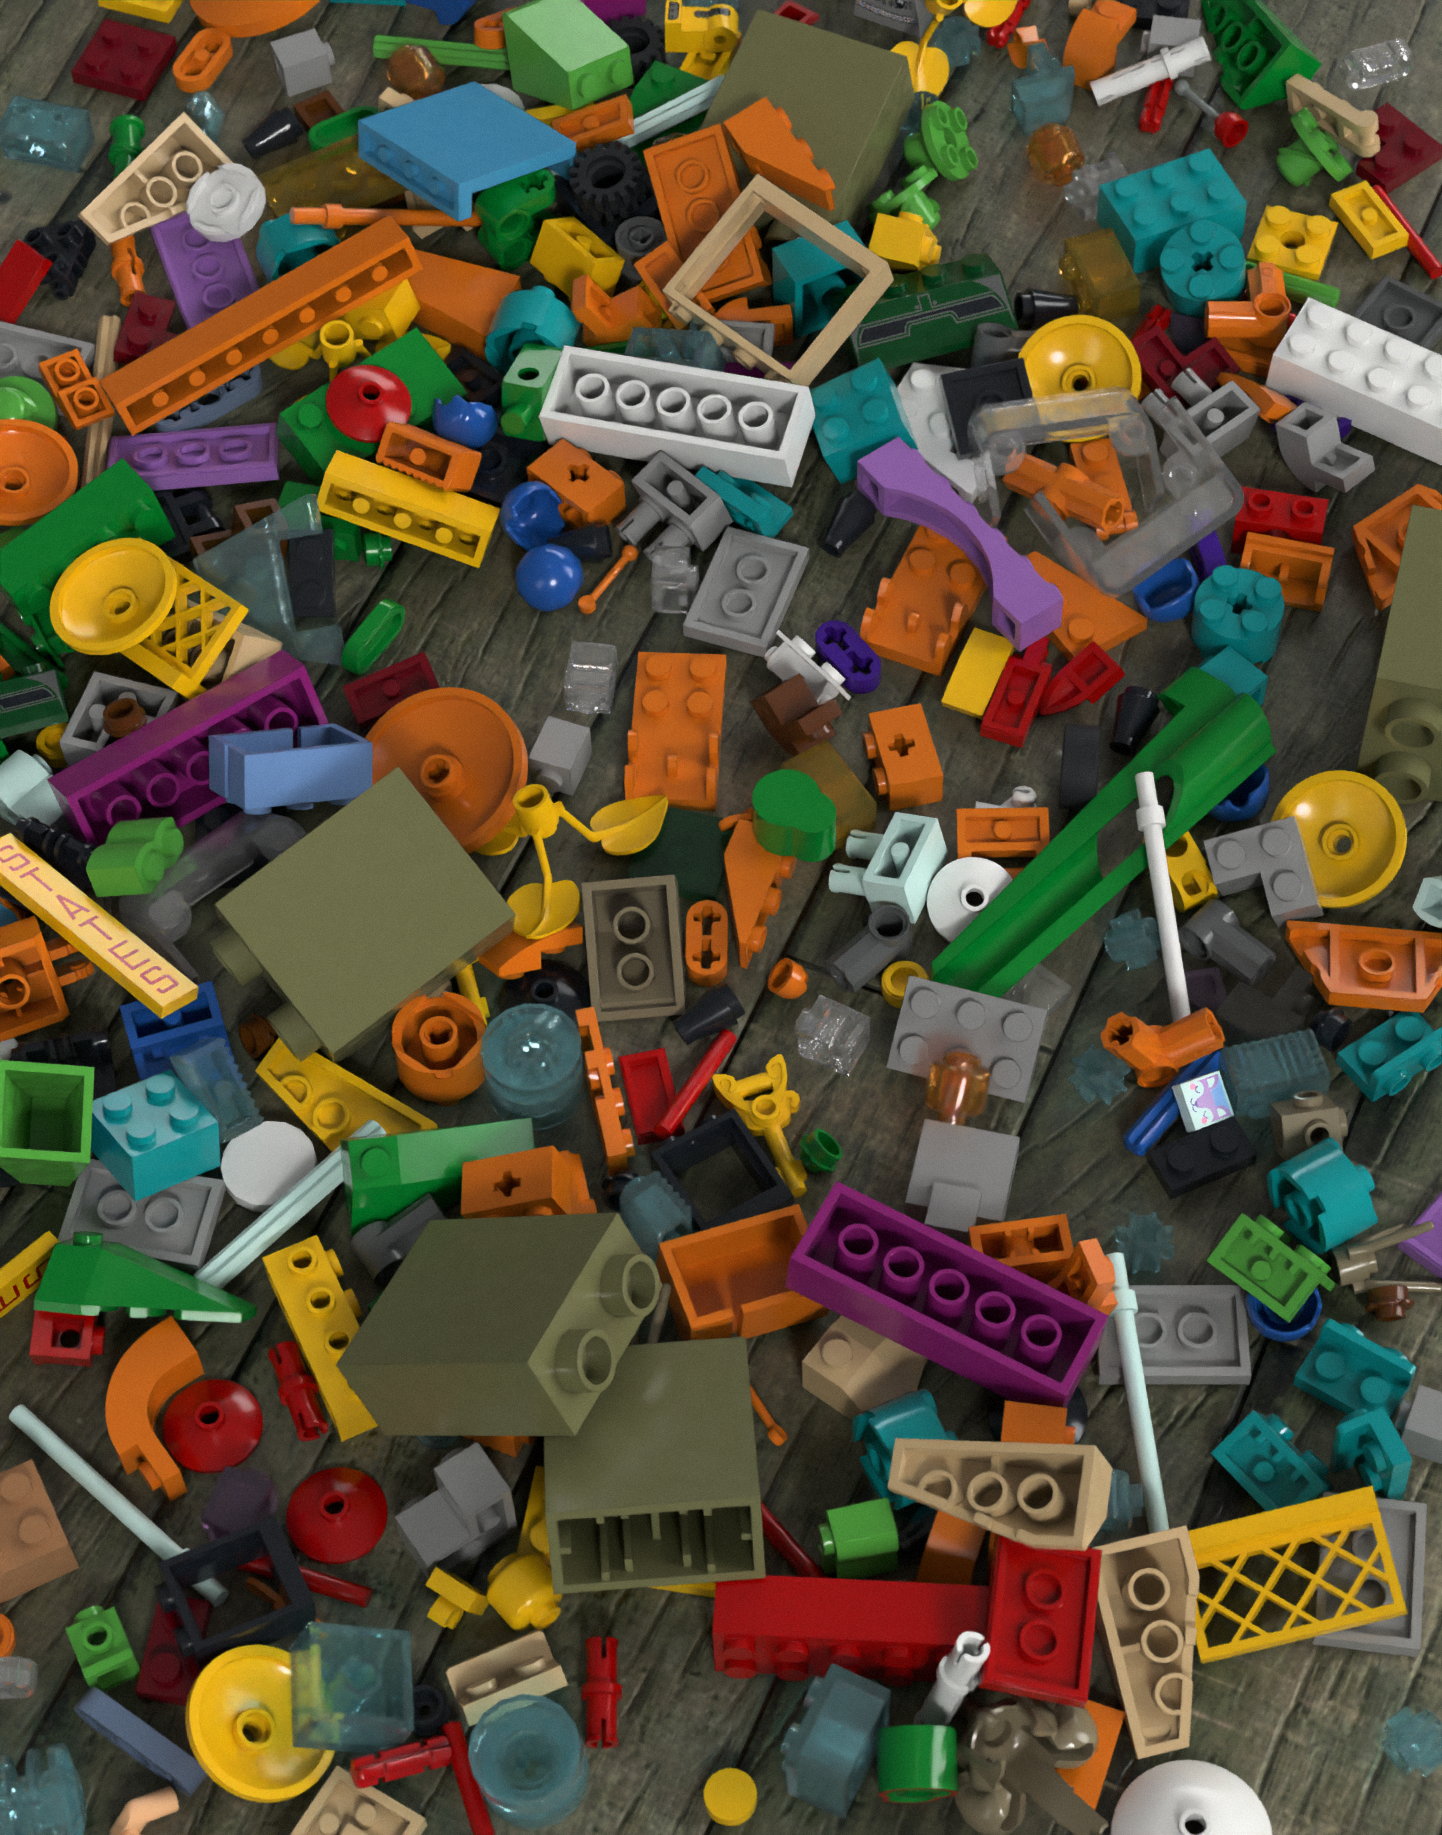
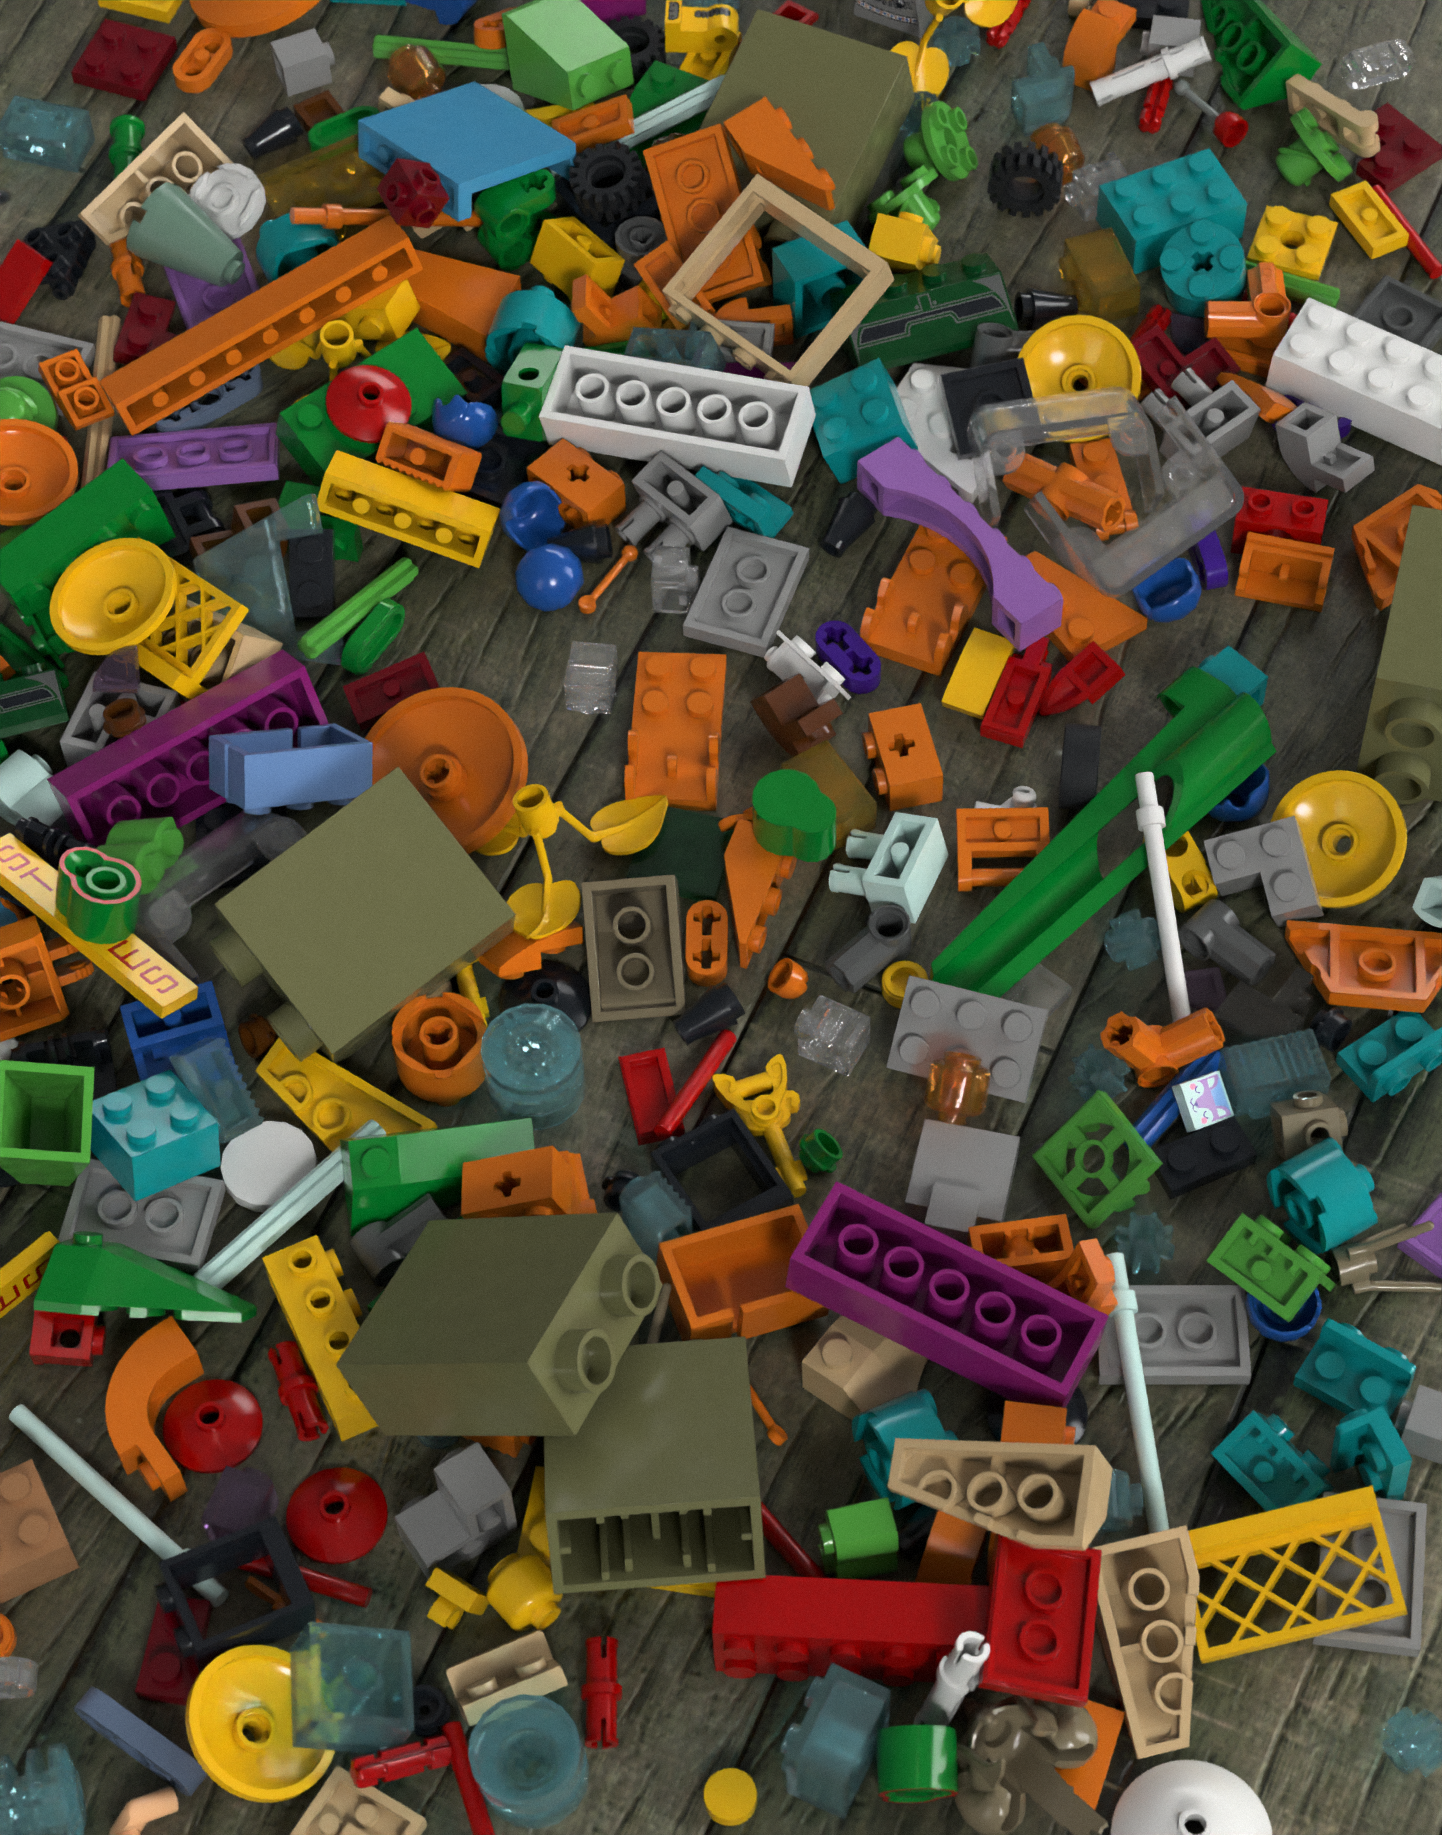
yellow tile [36,723,68,768] -> none
bright green brick [65,1606,141,1693] -> none
clear light blue arm [186,91,225,144] -> none
green plate [362,531,392,570] -> none
light grey brick [528,716,593,796] -> none
orange wing [575,1006,635,1177] -> none
white dish [927,857,1013,943] -> none
orange piece [1006,25,1050,69] -> none
black cone [1109,686,1160,756] -> none
teal brick [1190,565,1284,664] -> none
reddish brown plate [1364,1285,1414,1322] -> none
none -> green piece [55,847,142,944]
none -> tile [93,645,141,693]
none -> sand green cone [126,182,245,287]
none -> bright green axle [297,557,419,659]
none -> dark red brick [376,158,450,229]
none -> black tyre [987,141,1063,218]
none -> bright green piece [1032,1090,1163,1229]

